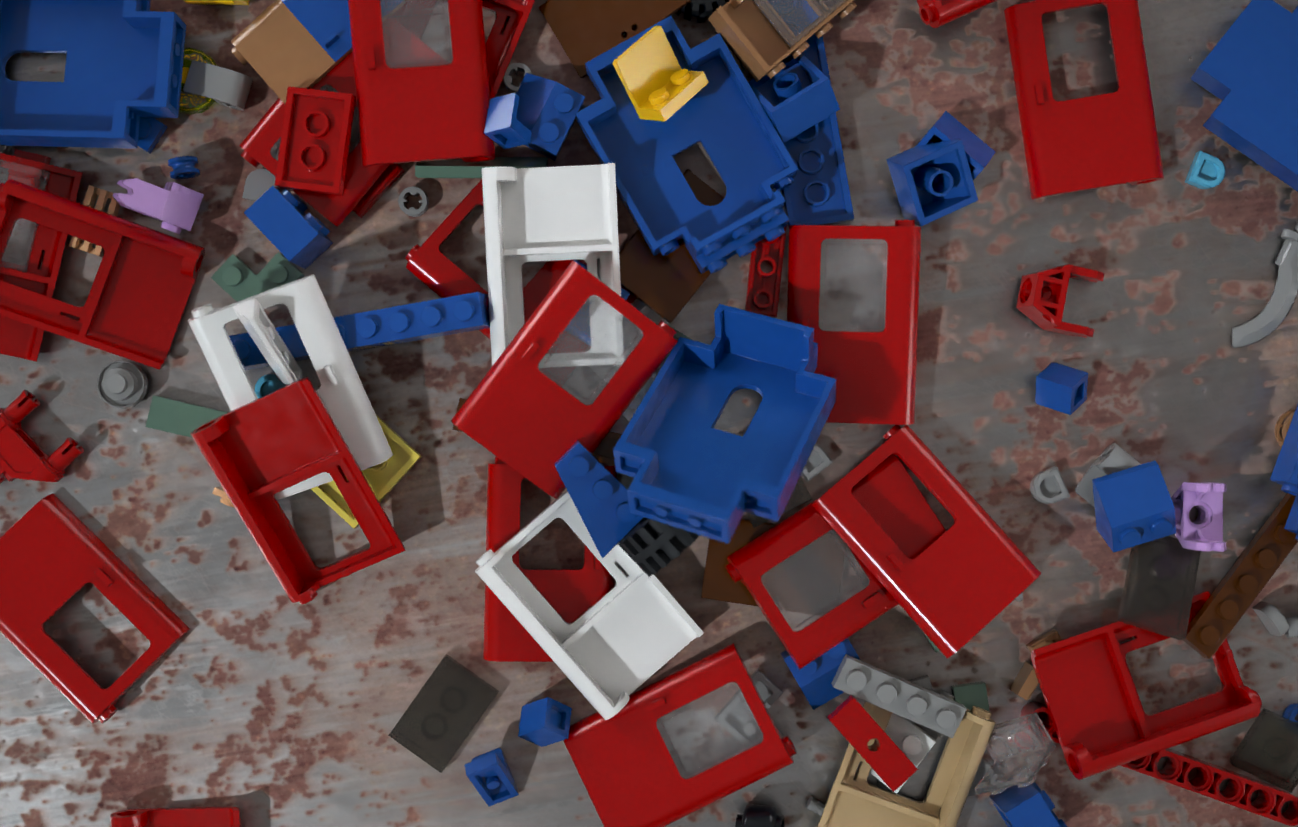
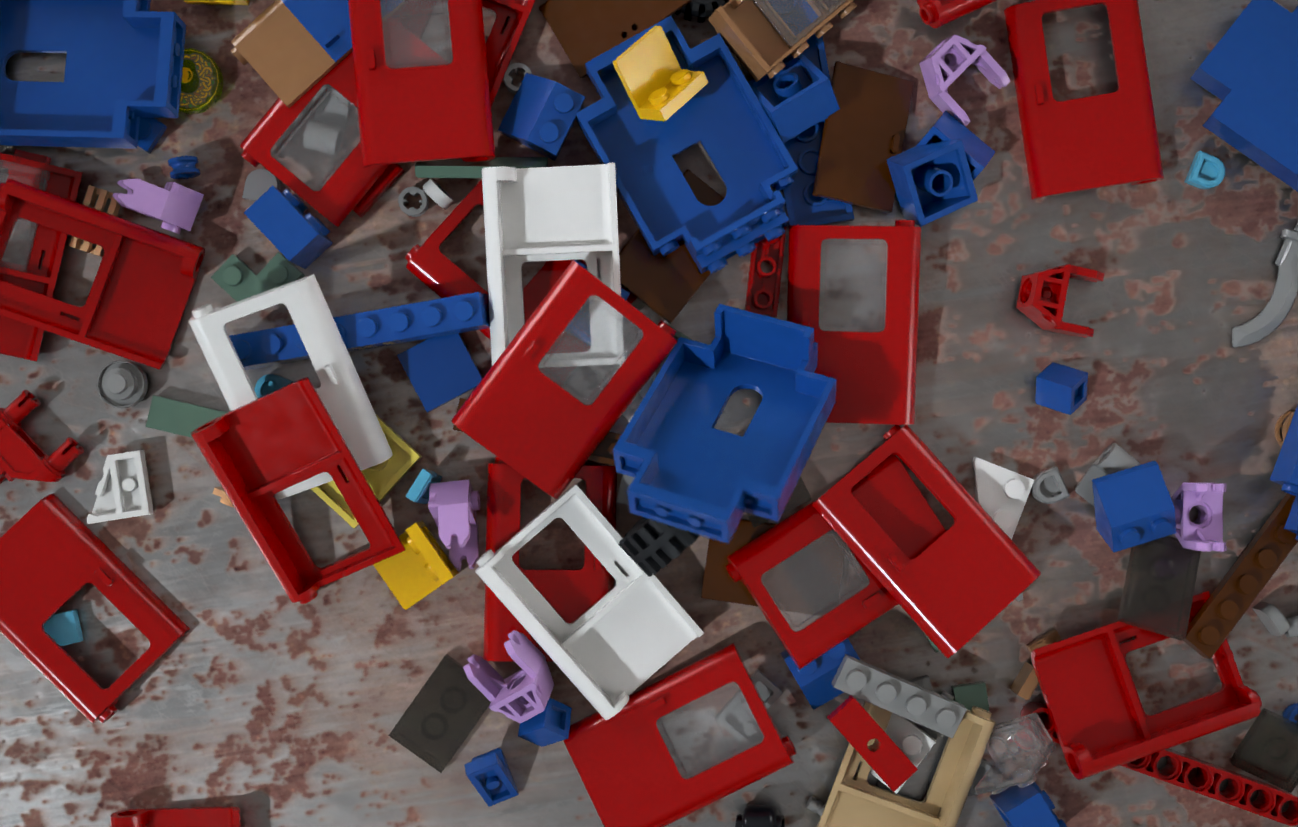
light grey panel [183,61,253,111] -> none
white slope [233,298,302,386] -> none
red plate [274,86,356,196] -> none
blue panel [484,93,532,149] -> none
blue wing [554,441,643,559] -> none
light grey tile [801,444,833,482] -> none
none -> medium azure tile [44,609,84,646]
none -> white wing [87,450,154,524]
none -> yellow bracket [373,520,459,610]
none -> blue tile [397,333,483,413]
none -> medium azure tile [405,468,442,505]
none -> white tile [423,178,454,209]
none -> lavender piece [428,479,481,571]
none -> lavender piece [463,630,554,724]
none -> reddish brown container [812,61,914,213]
none -> lavender piece [919,34,1011,127]
none -> white wing [972,457,1034,540]

